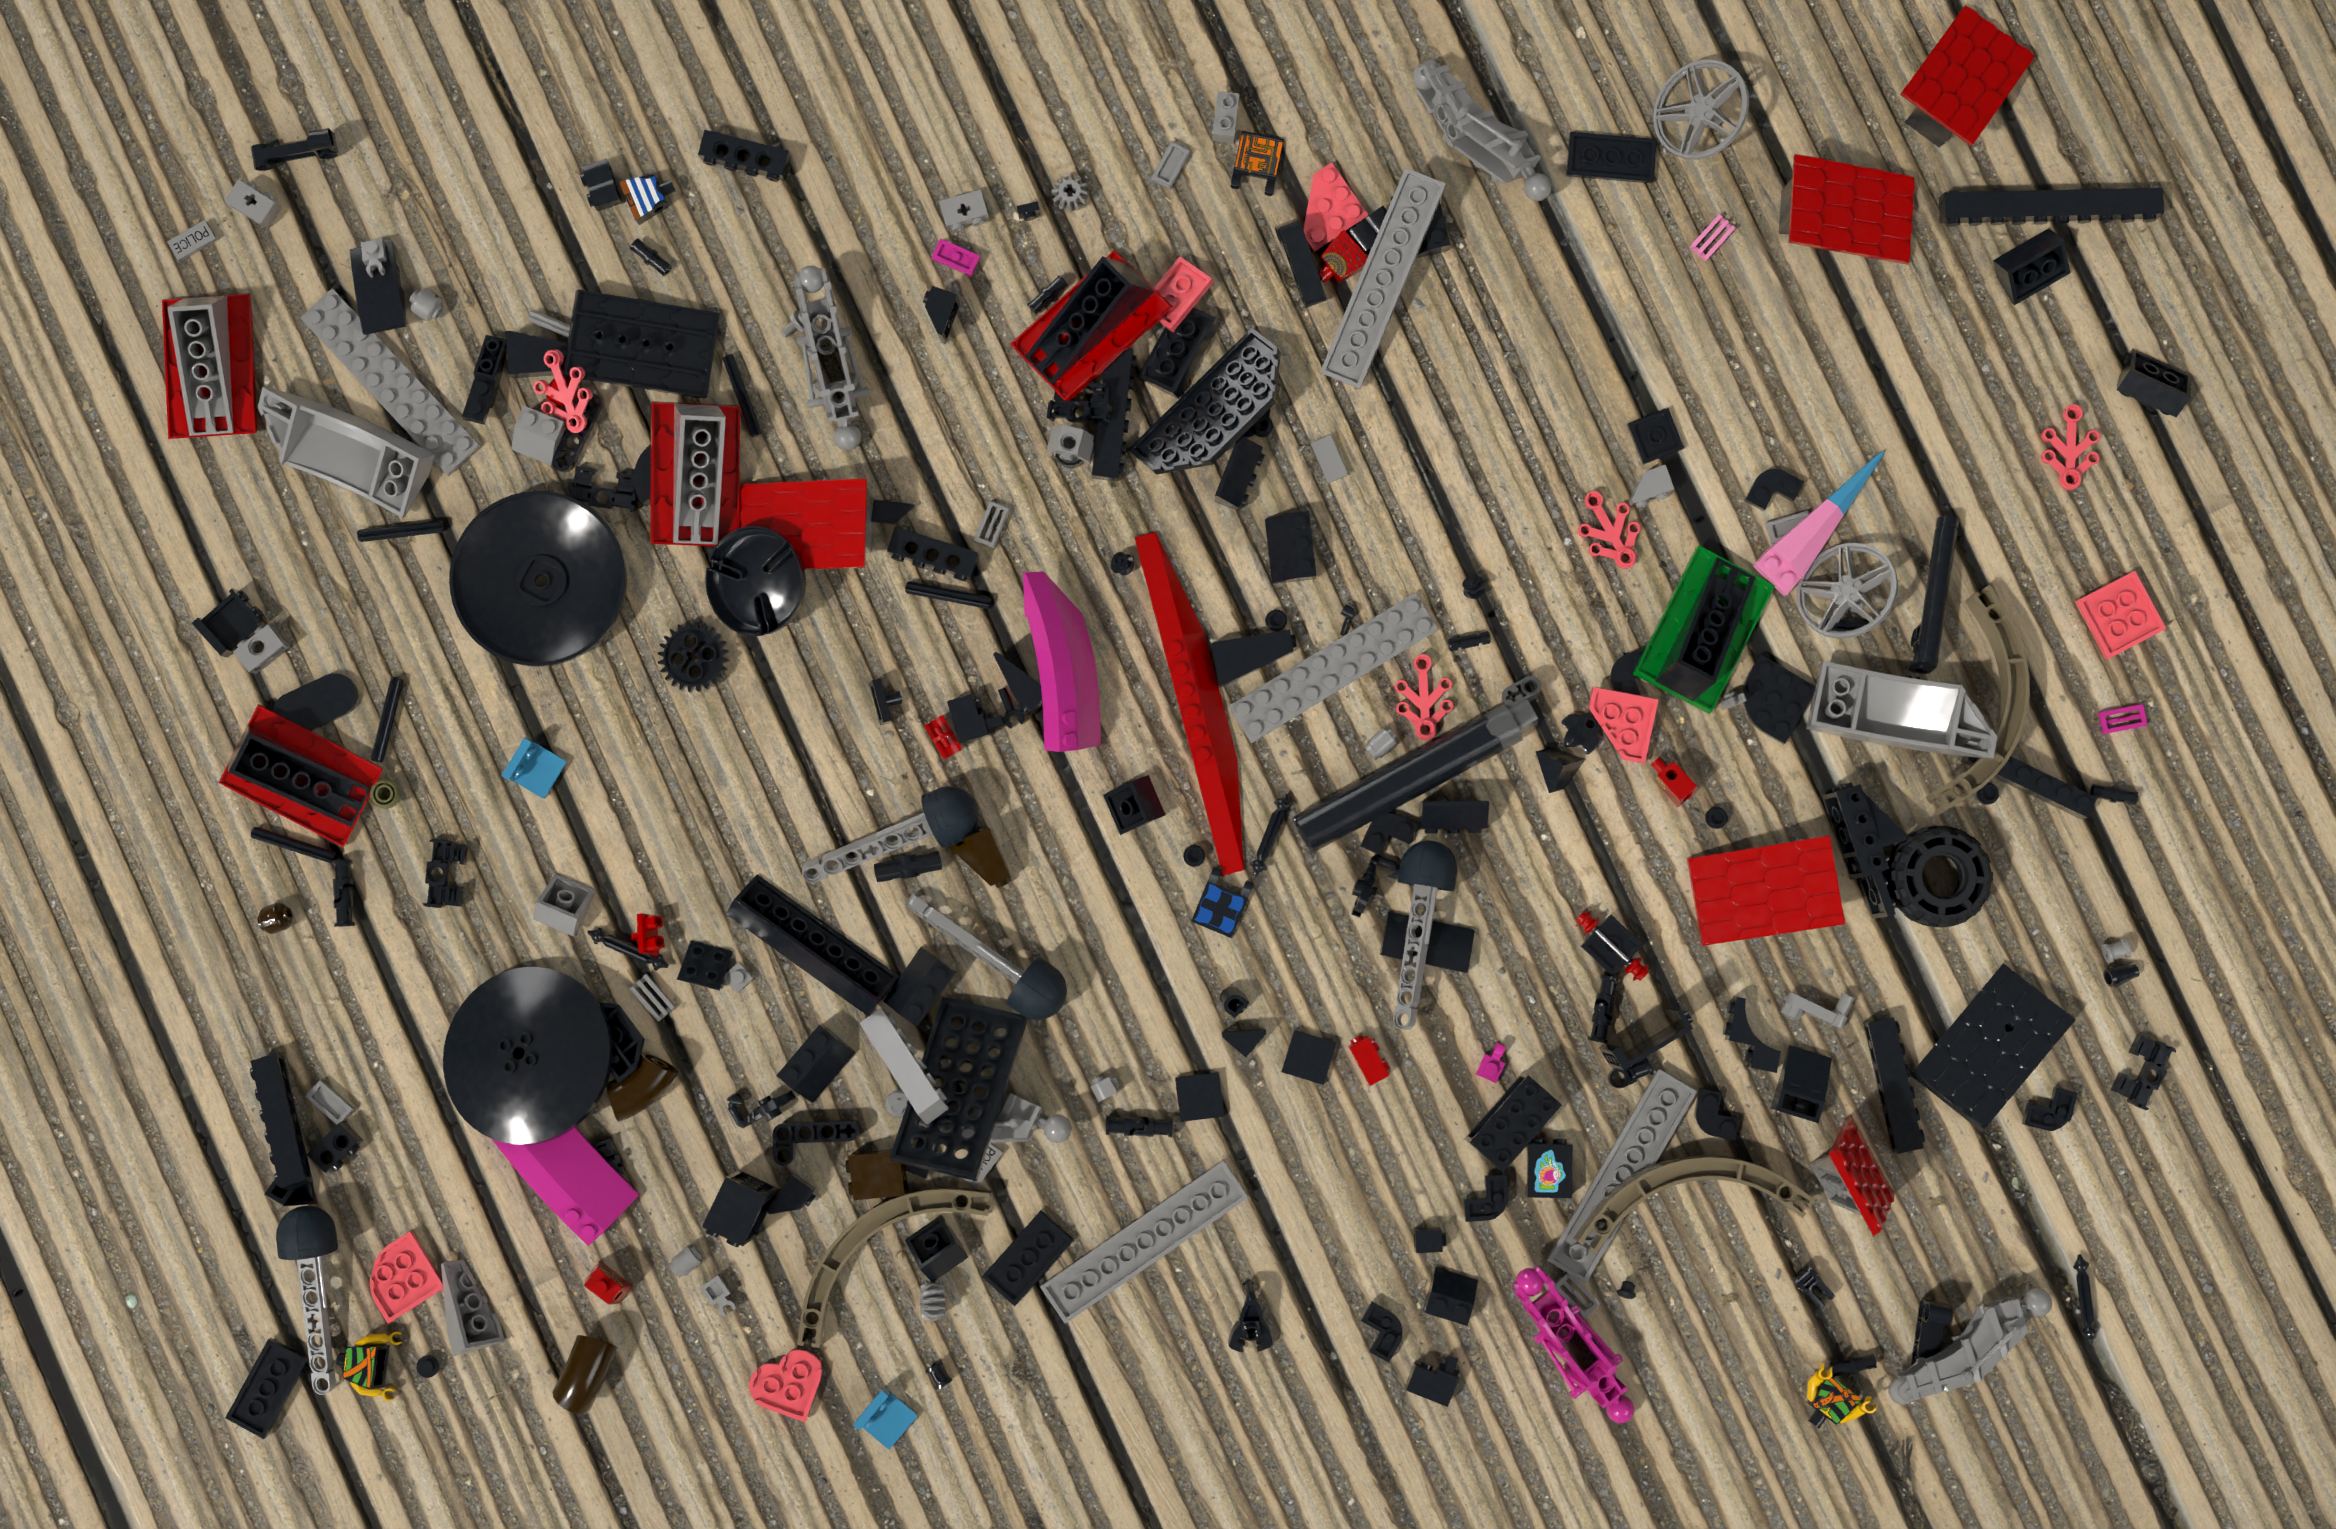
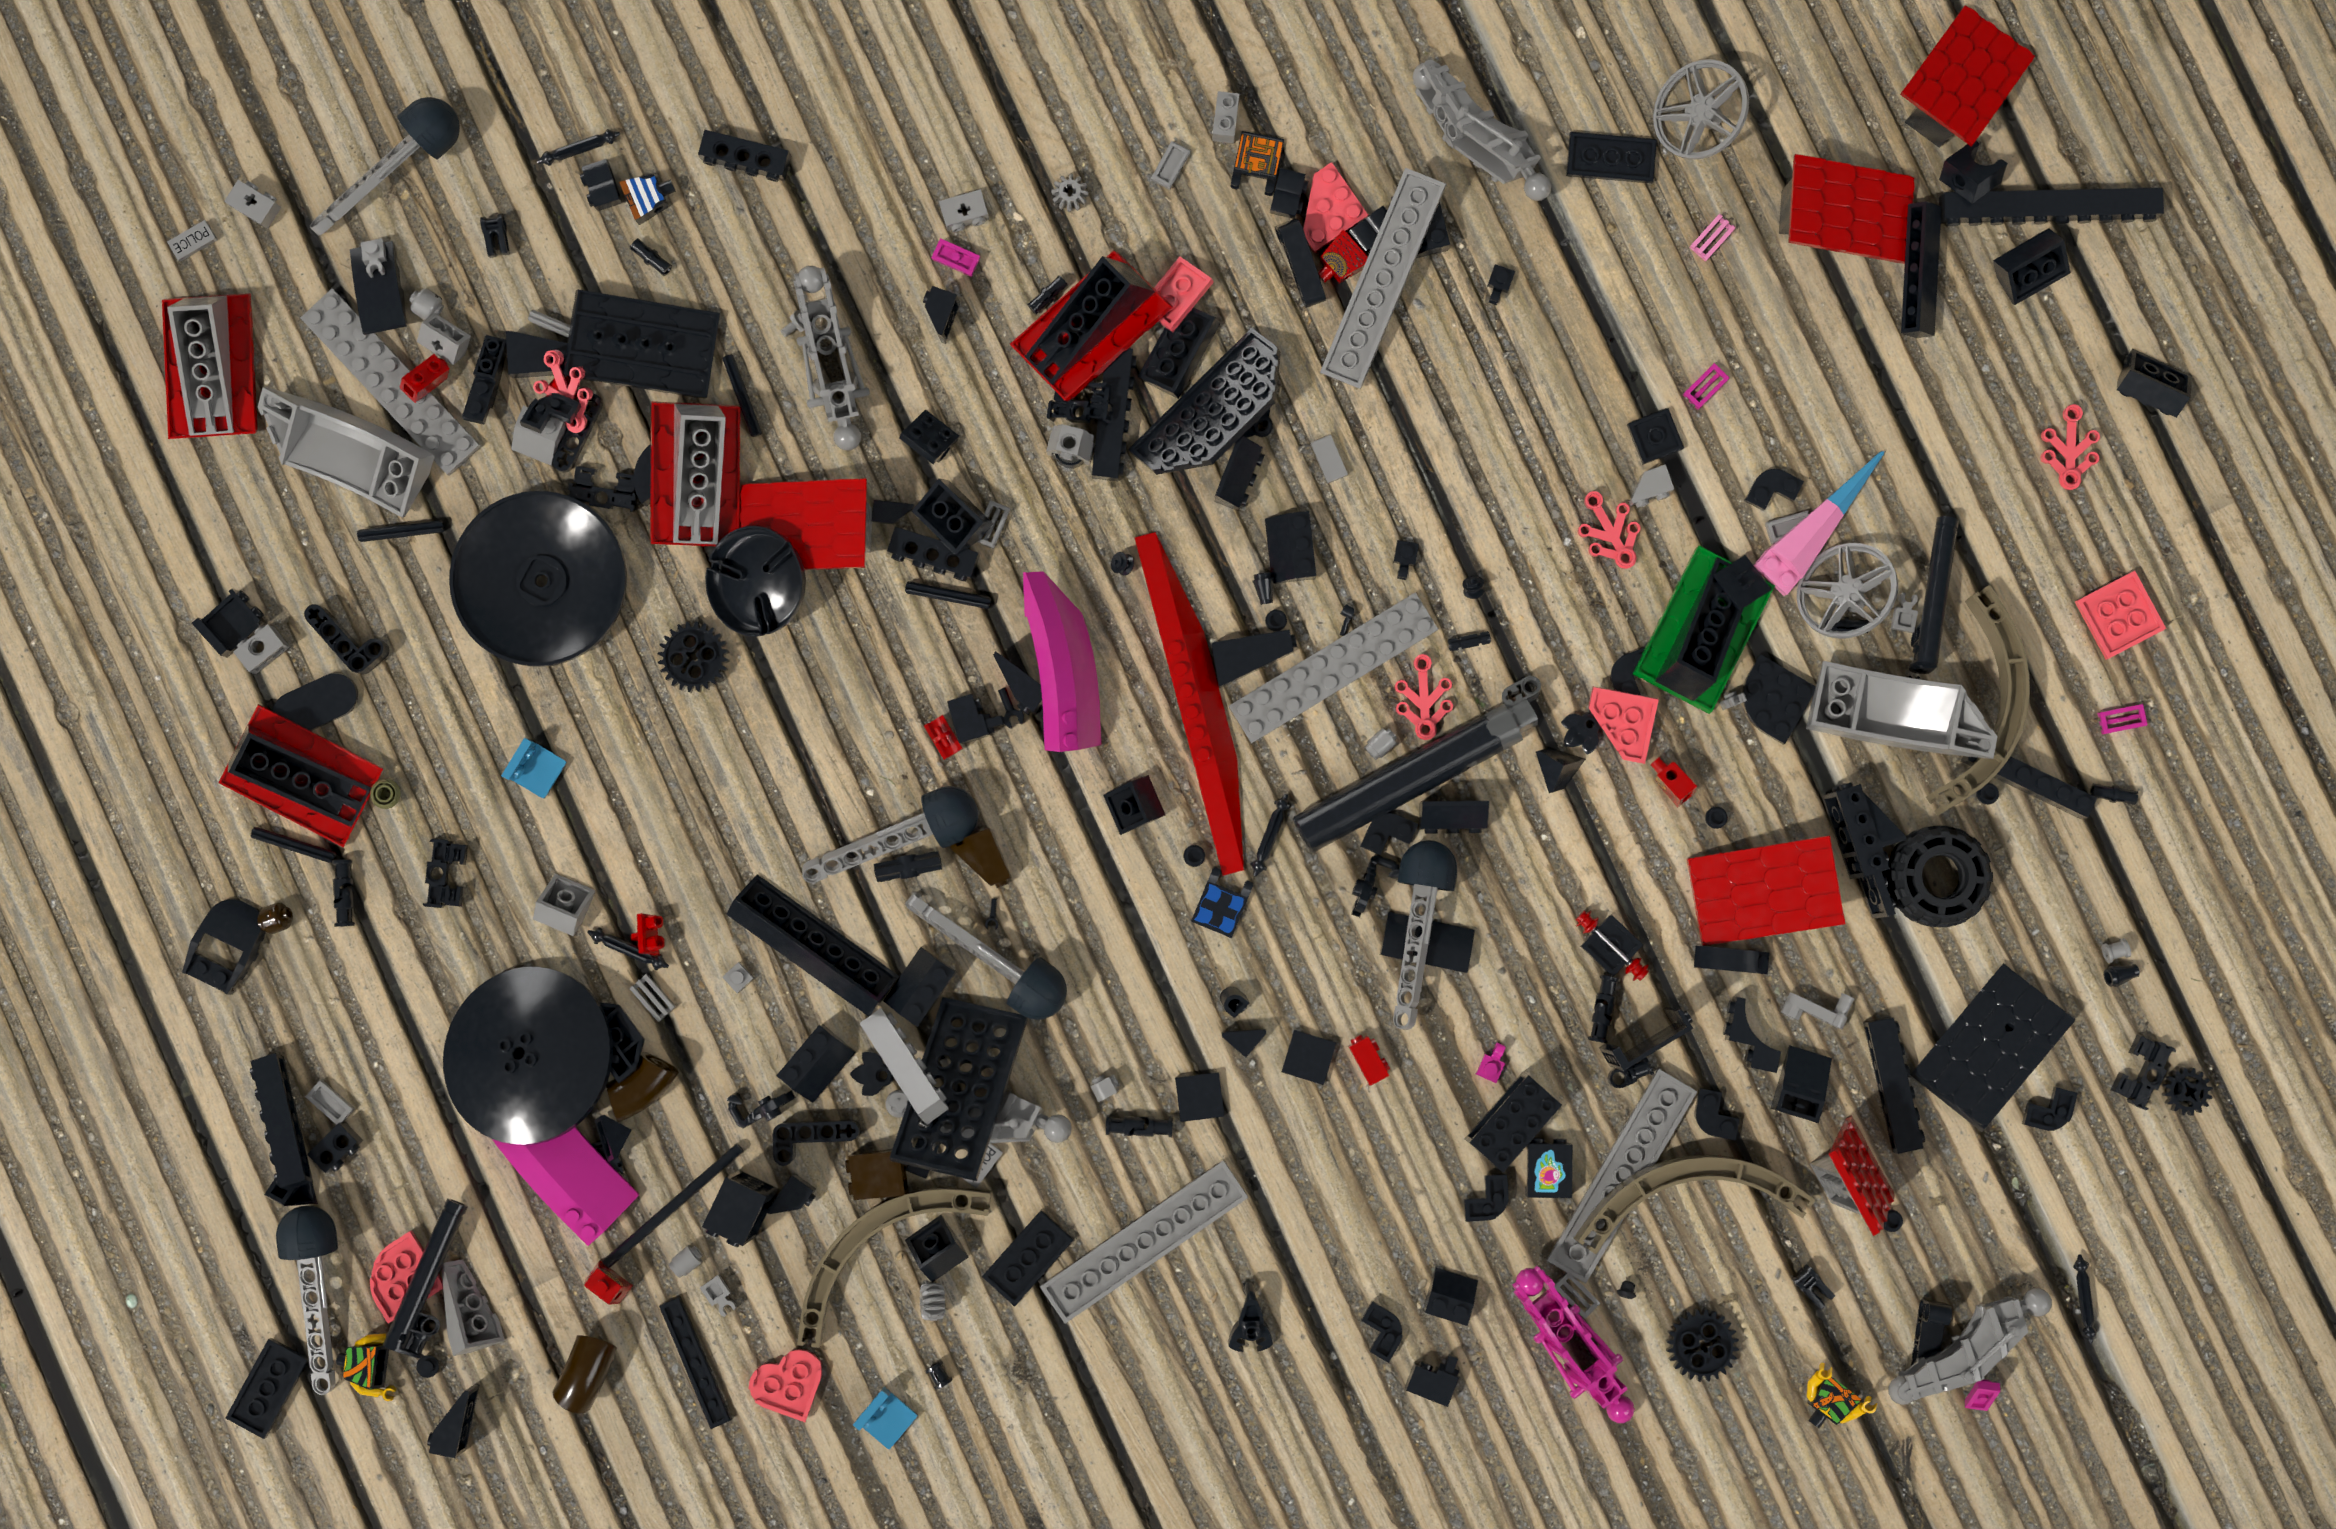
black piece [251,128,338,171] -> none
black axle [371,677,404,763] -> none
black hinge [677,940,733,991] -> none
black tile [869,678,902,726] -> none
black plate [1017,201,1041,221] -> none
black brick [1413,1227,1446,1253] -> none
black pin [1829,1354,1877,1377] -> none
none -> black slope [182,899,266,995]
none -> black beam [304,604,389,675]
none -> piece [310,97,460,236]
none -> black piece [383,1198,468,1359]
none -> red brick [400,354,450,403]
none -> light grey brick [417,313,471,365]
none -> black slope [427,1384,480,1458]
none -> black piece [480,214,510,258]
none -> black plate [520,393,581,434]
none -> black wheel [537,129,620,166]
none -> black slope [594,1115,632,1162]
none -> black piece [602,1143,744,1269]
none -> black tile [659,1296,732,1429]
none -> black plate [850,1052,894,1096]
none -> black plate [899,409,960,465]
none -> black slope [912,478,993,555]
none -> black hand [985,898,999,930]
none -> black cone [1252,572,1274,605]
none -> black brick [1270,168,1309,219]
none -> black plate [1393,540,1419,580]
none -> black plate [1487,264,1515,305]
none -> black gear [1665,1308,1739,1382]
none -> dark pink tile [1683,363,1729,410]
none -> black arch [1694,946,1769,975]
none -> black piece [1713,555,1771,611]
none -> black plate [1884,1209,1903,1232]
none -> light grey plate [1890,593,1918,633]
none -> black brick [1901,201,1942,338]
none -> black piece [1939,141,2008,204]
none -> dark pink plate [1965,1379,2000,1411]
none -> black gear [2162,1067,2213,1116]

